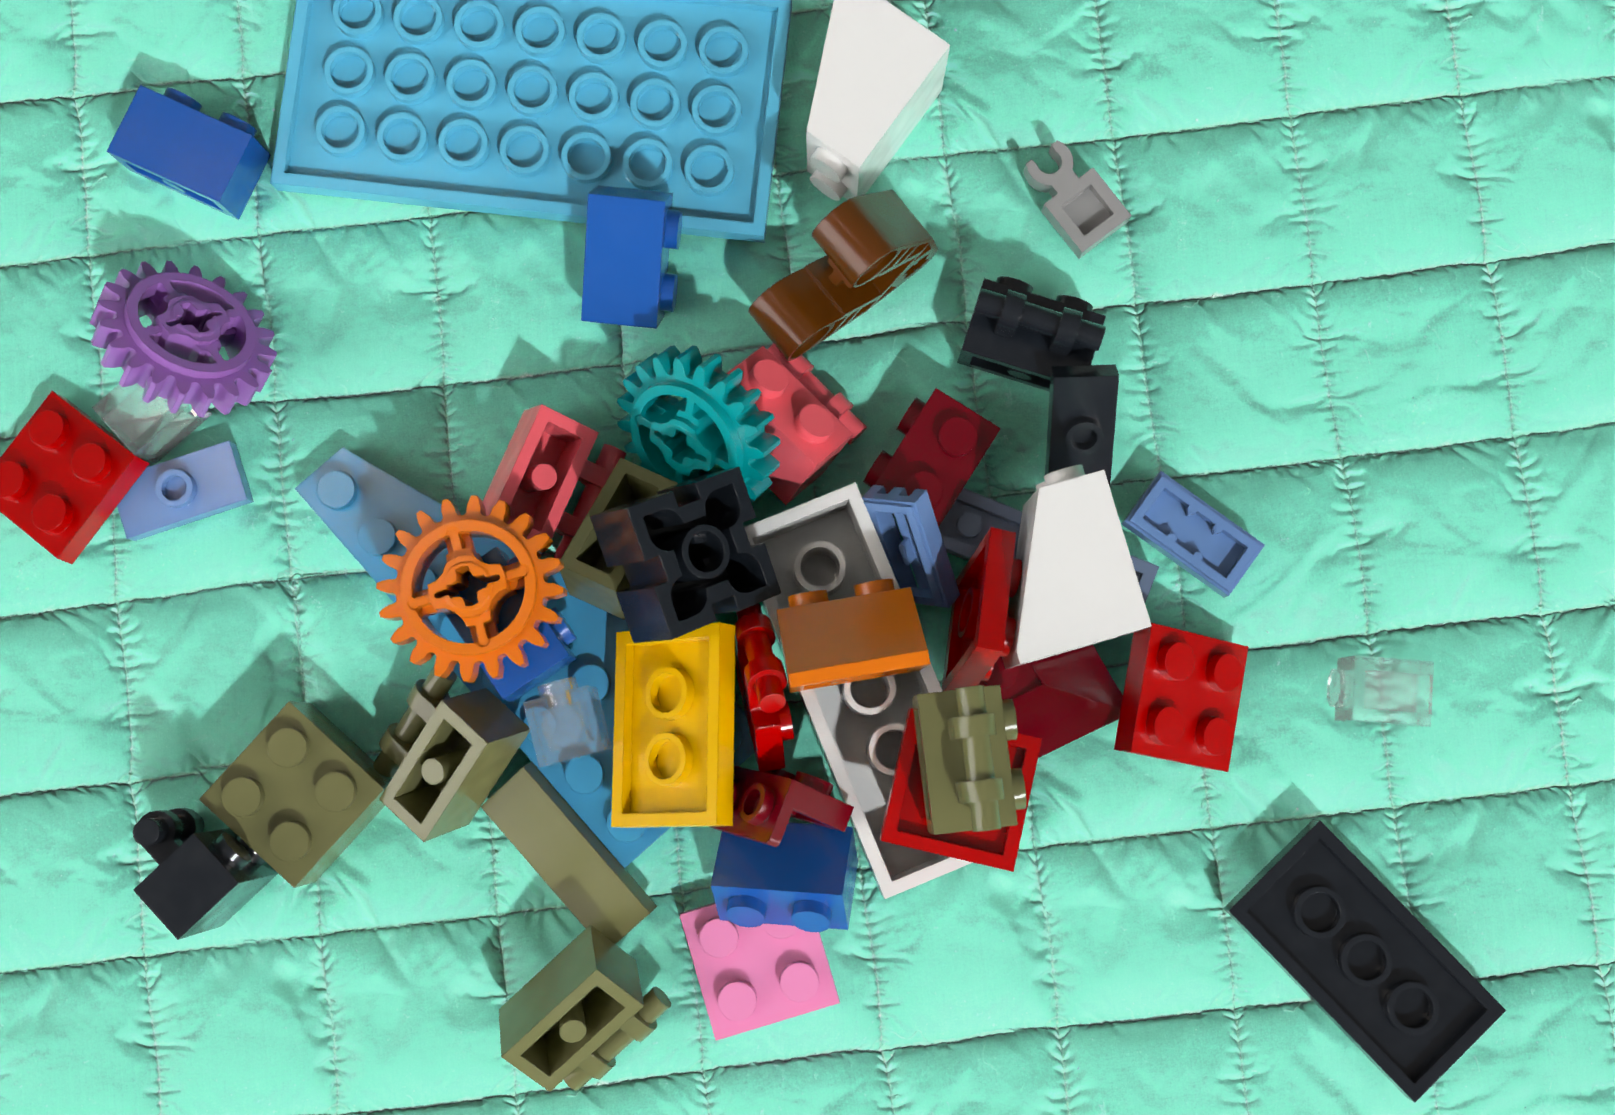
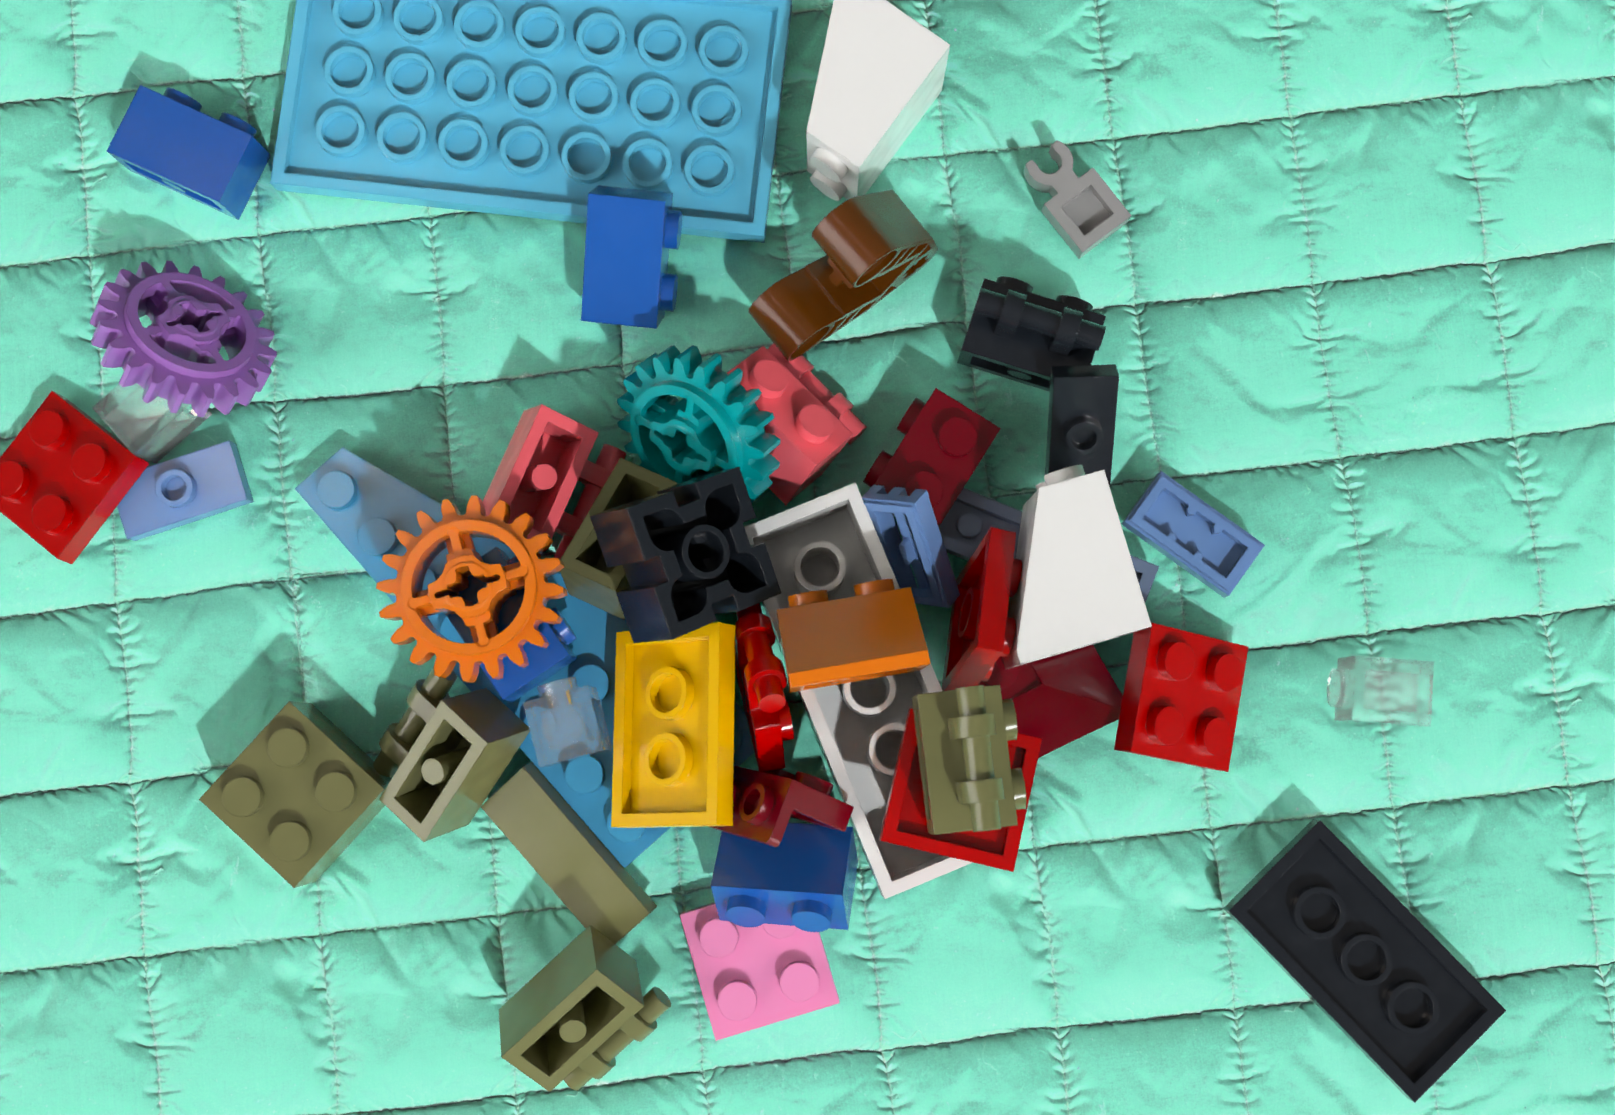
black brick [133,808,278,940] -> none

